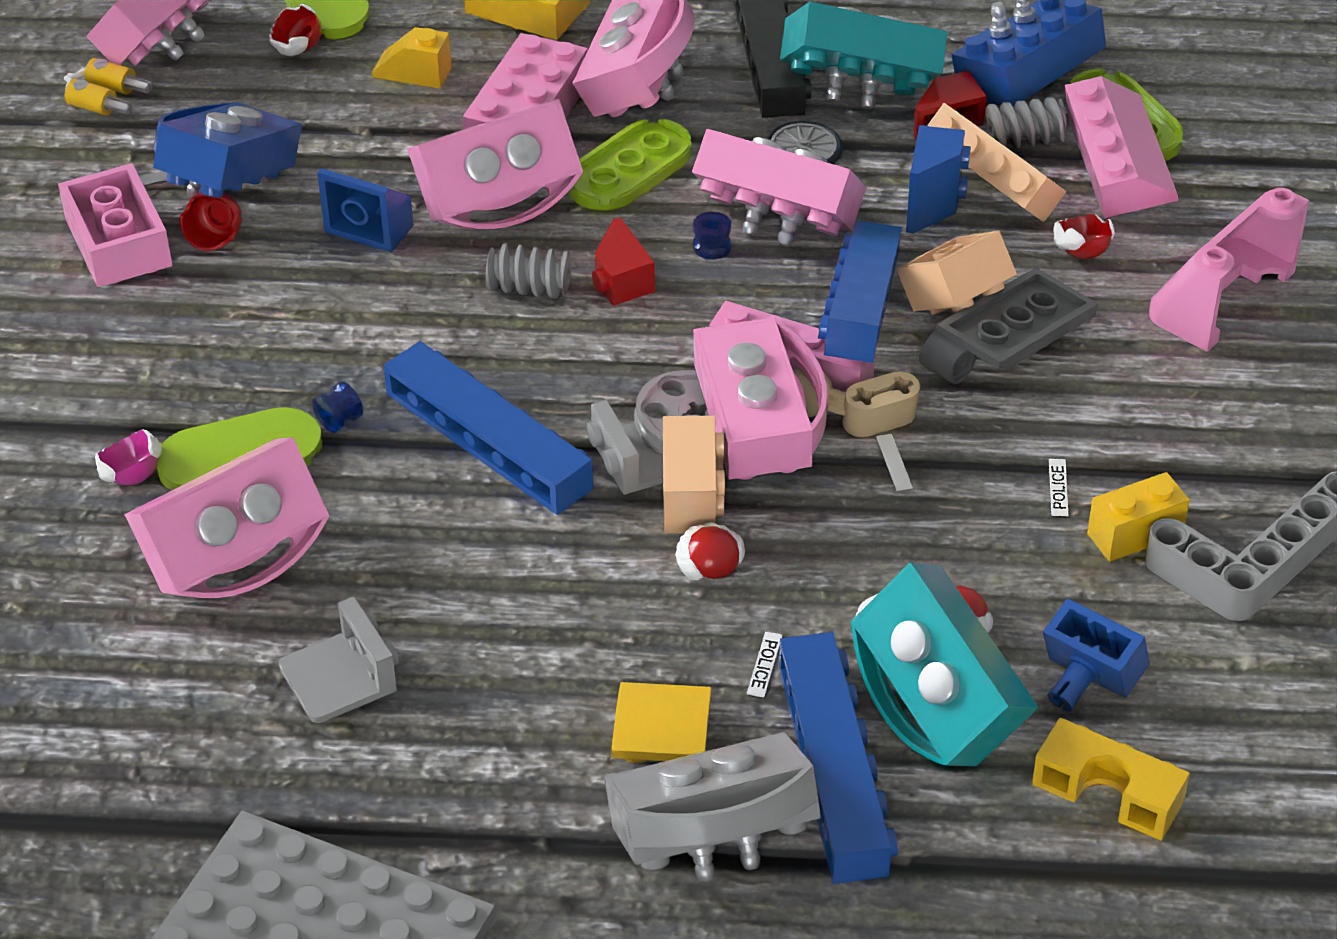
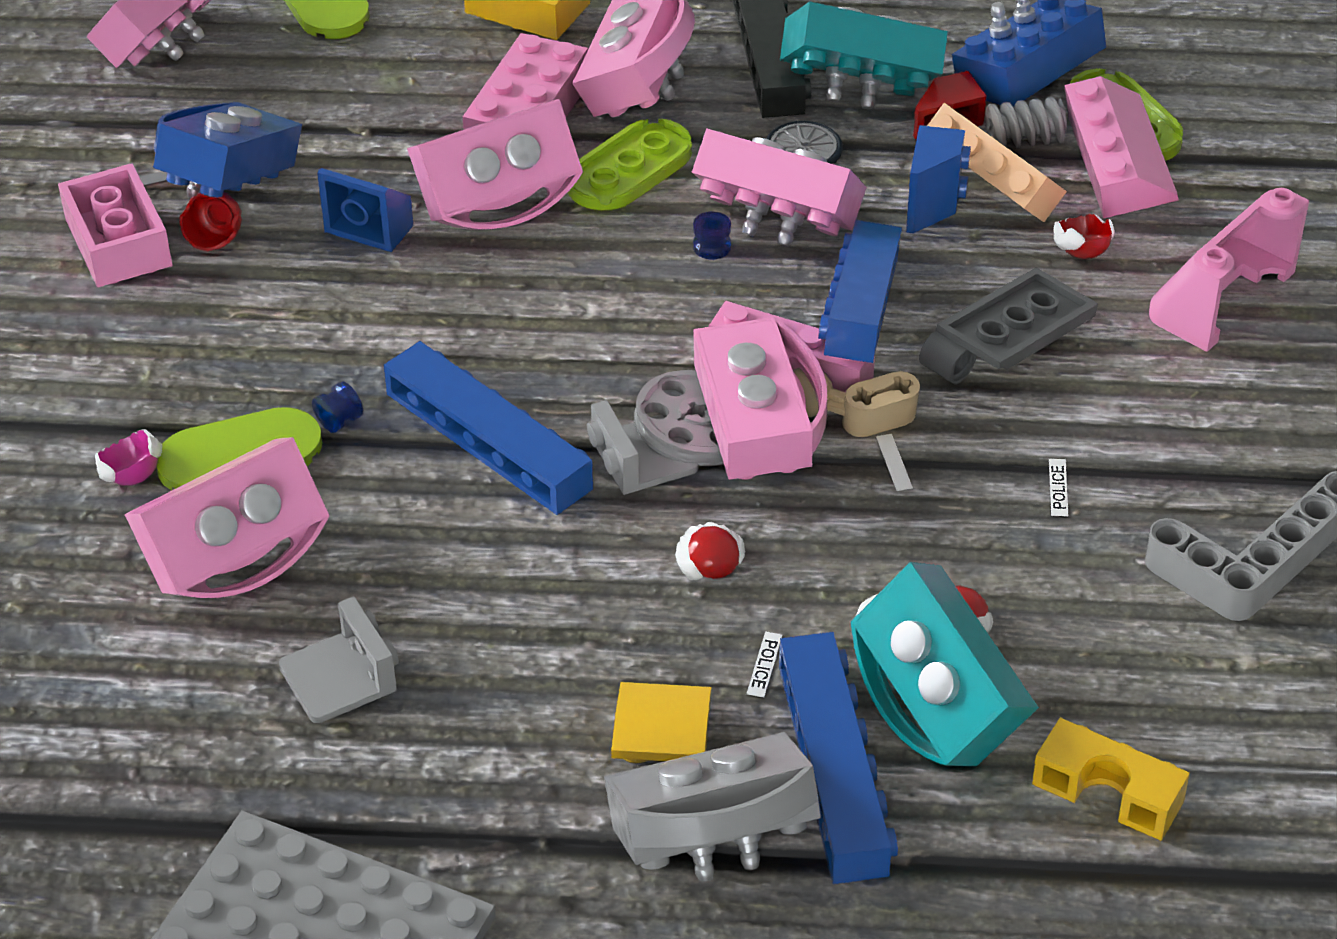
yellow piece [64,58,153,116] -> none
red hair [269,4,322,56] -> none
yellow slope [372,27,452,89] -> none
light grey piece [485,243,571,299] -> none
red slope [592,217,655,306] -> none
light nougat brick [663,416,725,534] -> none
light nougat brick [896,230,1017,315] -> none
blue brick [1043,598,1150,712] -> none
yellow brick [1087,472,1190,562] -> none

